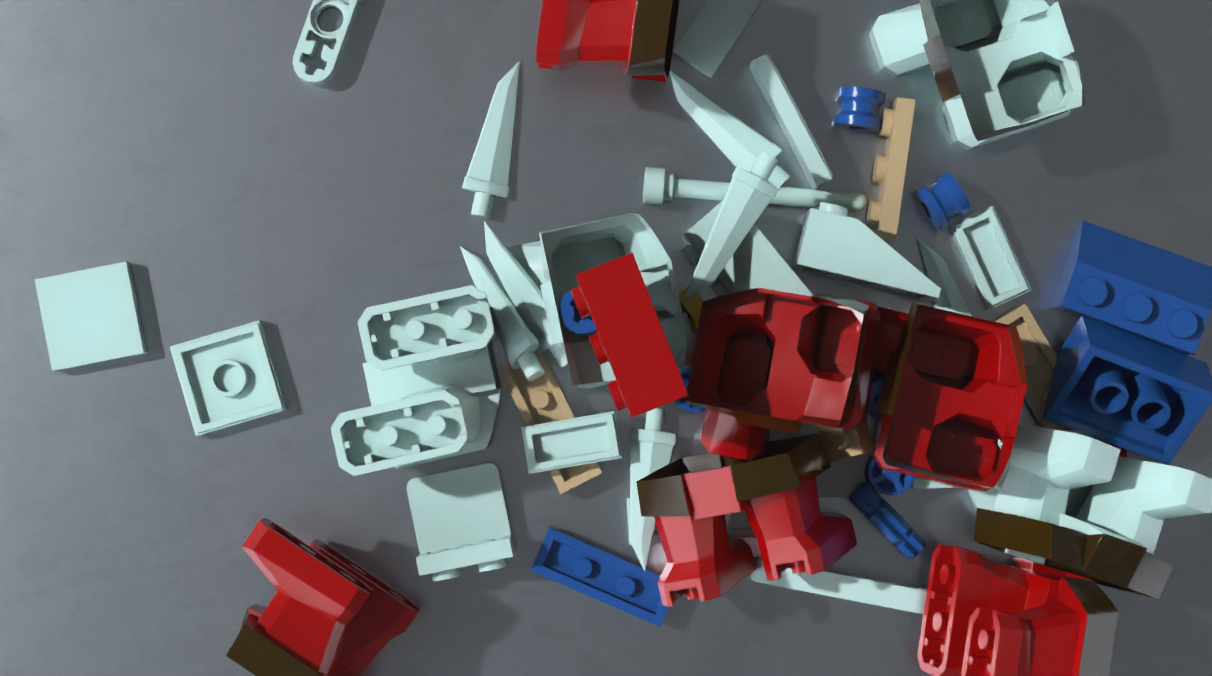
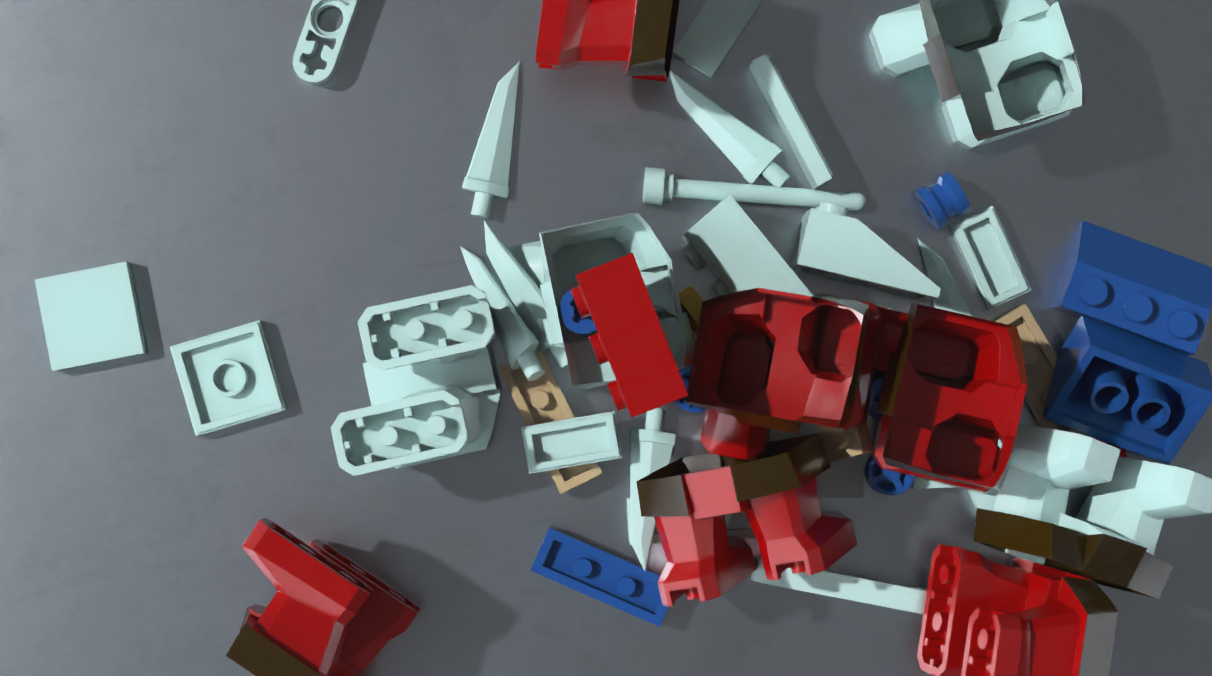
light aqua bracket [406,463,515,582] -> none
light aqua bar [683,151,779,301] -> none
blue wheel [834,86,886,132] -> none
blue axle [849,482,926,559] -> none
tan plate [866,97,916,243] -> none

